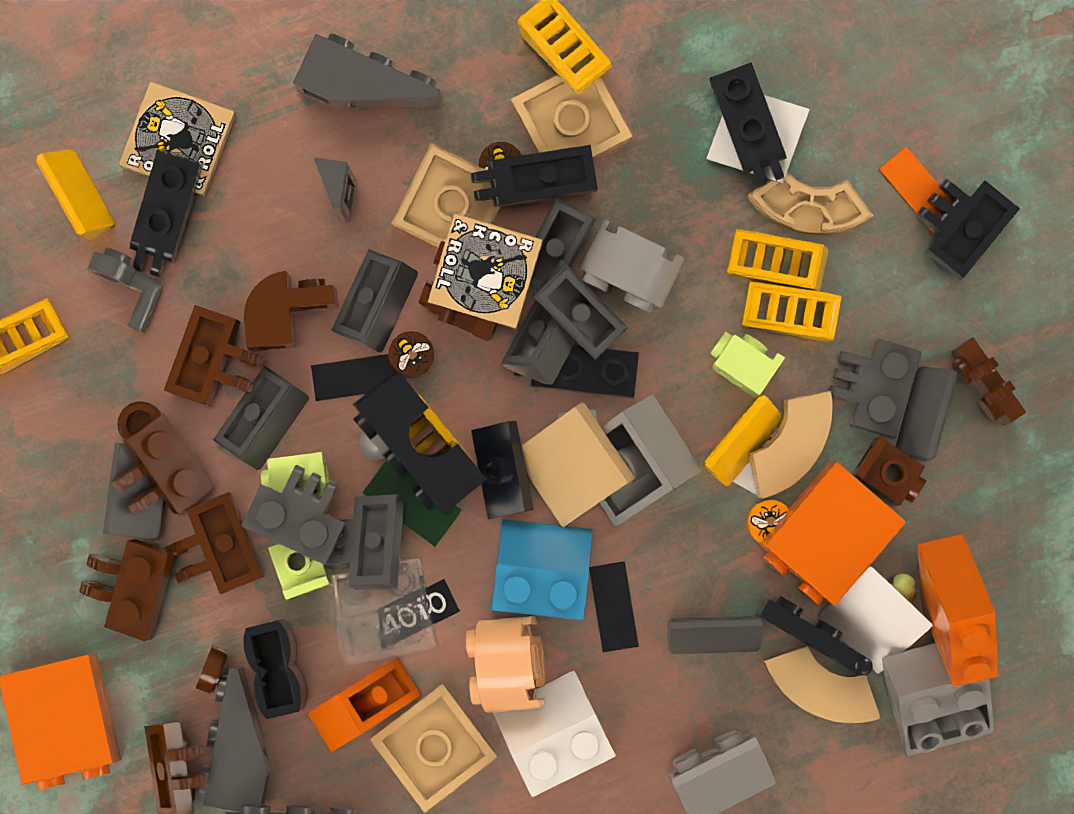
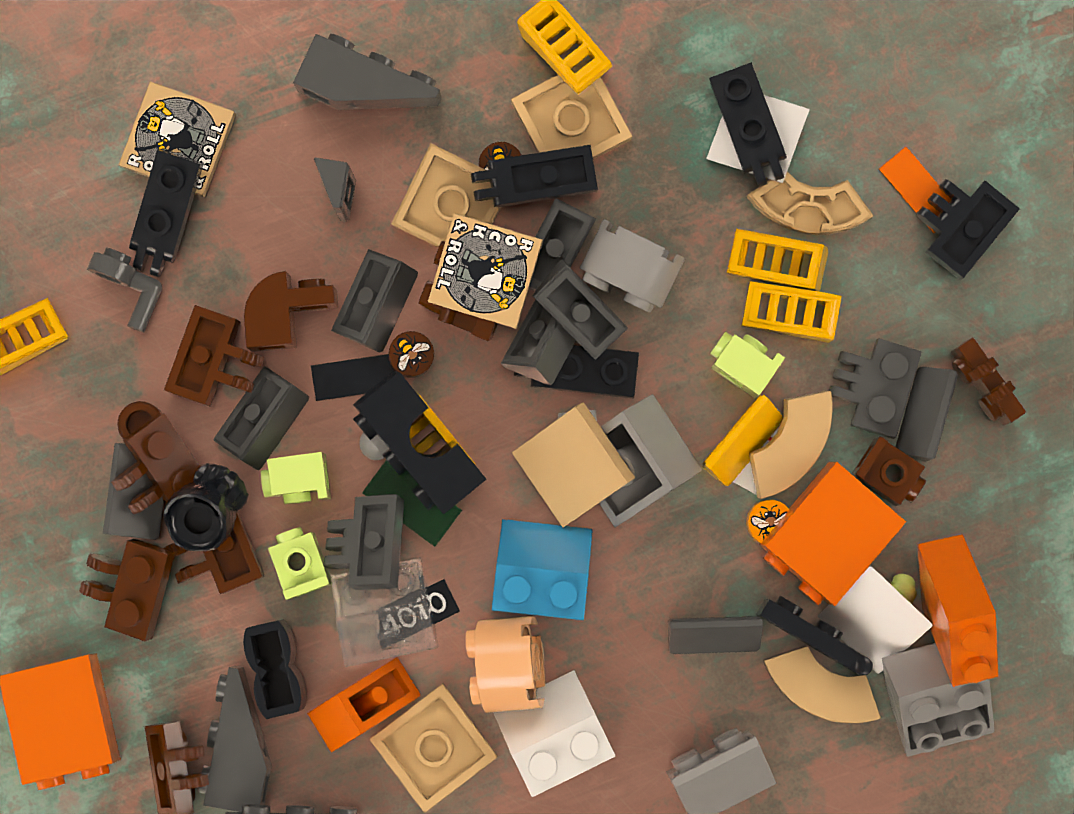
yellow slope [36,149,115,241] -> none
reddish brown tile [196,645,228,694] -> none
dark grey hinge [241,465,346,565] -> none
black plate [471,421,534,519] -> none
black sticker [589,561,639,652] -> none
none -> black hair [164,463,249,551]

